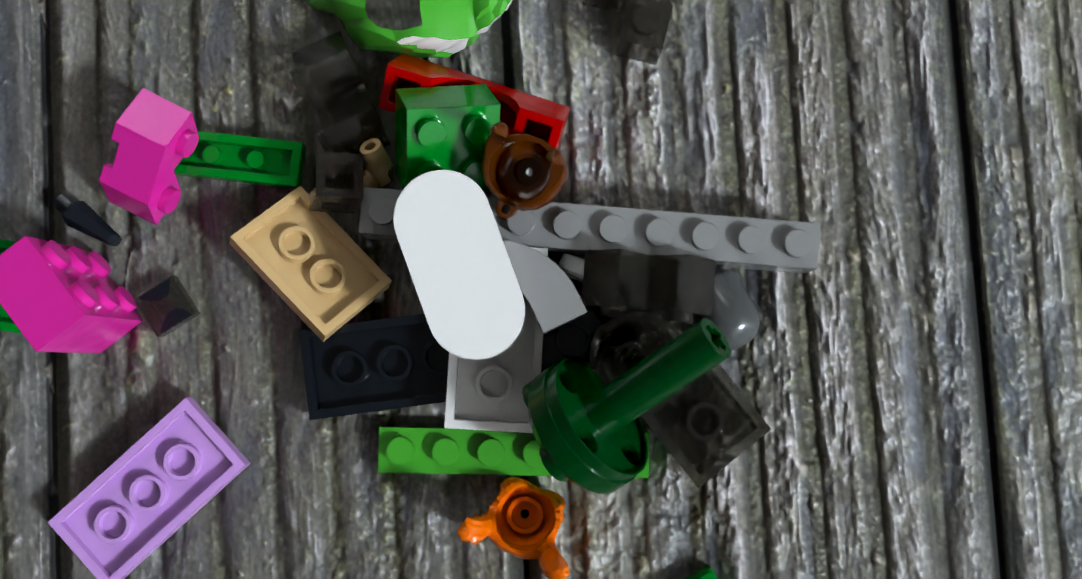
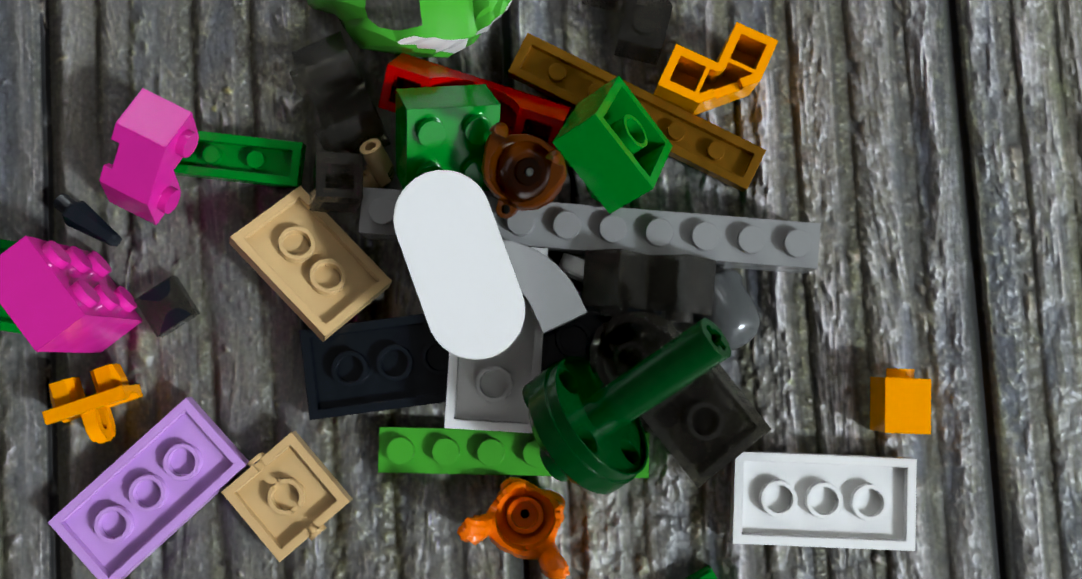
none -> light orange hips [42,364,143,444]
none -> tan plate [221,431,353,562]
none -> pearl gold plate [508,33,766,192]
none -> green brick [552,76,673,214]
none -> light orange brick [653,22,778,115]
none -> white plate [729,450,917,551]
none -> light orange brick [870,368,931,434]

